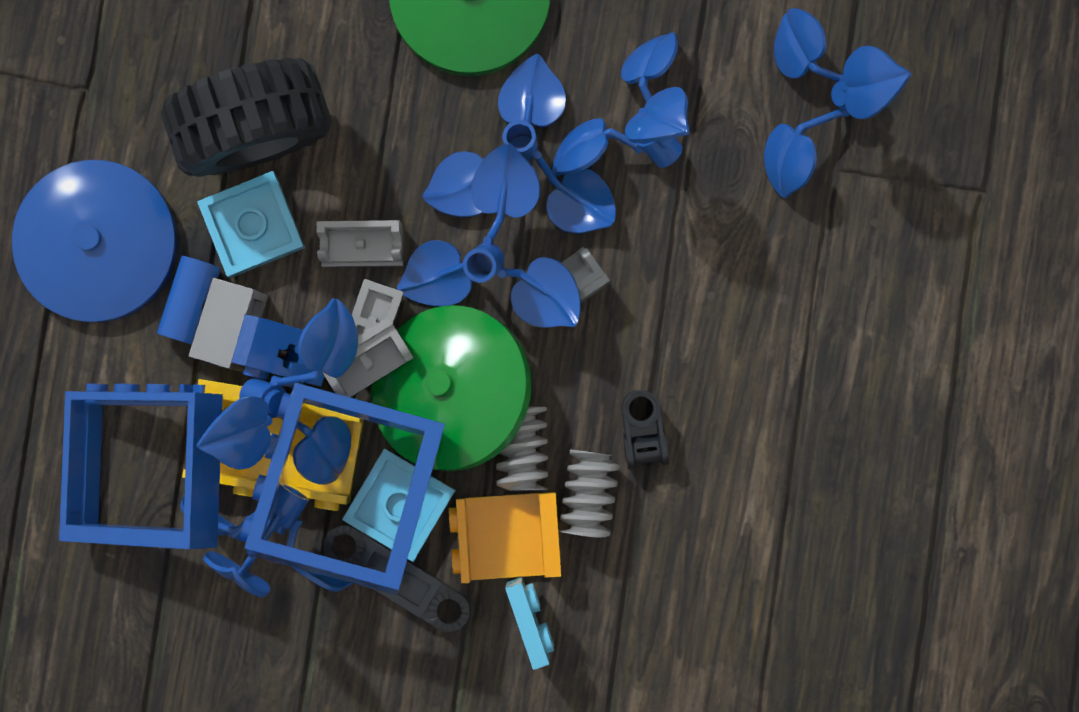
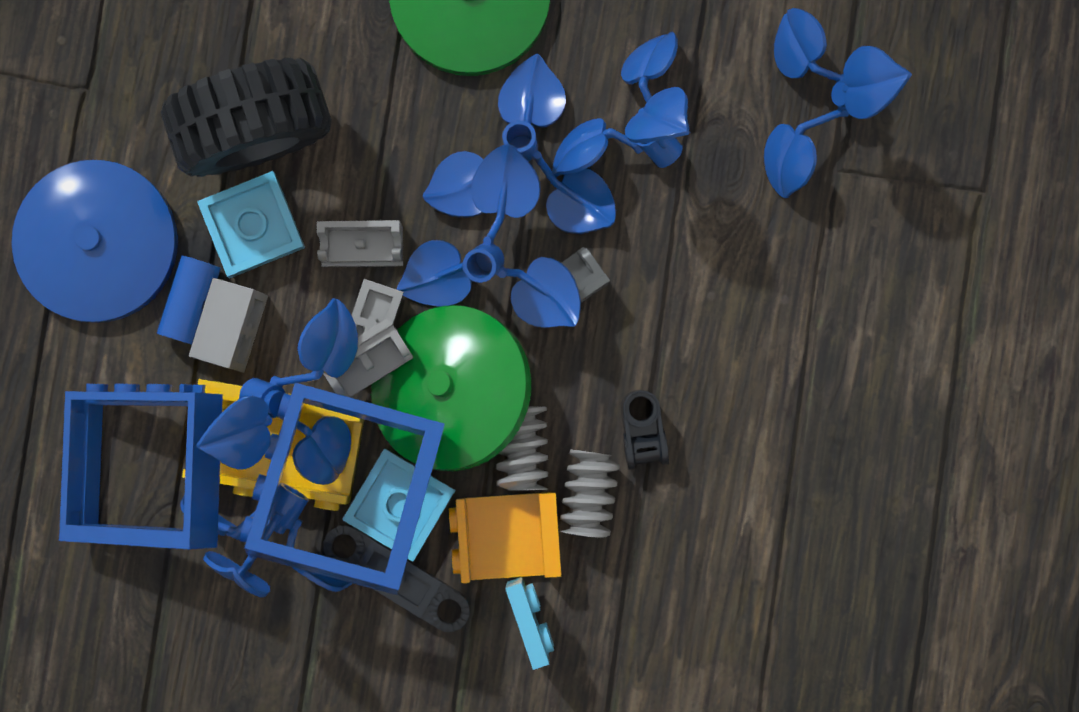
blue brick [231,314,324,387] -> none

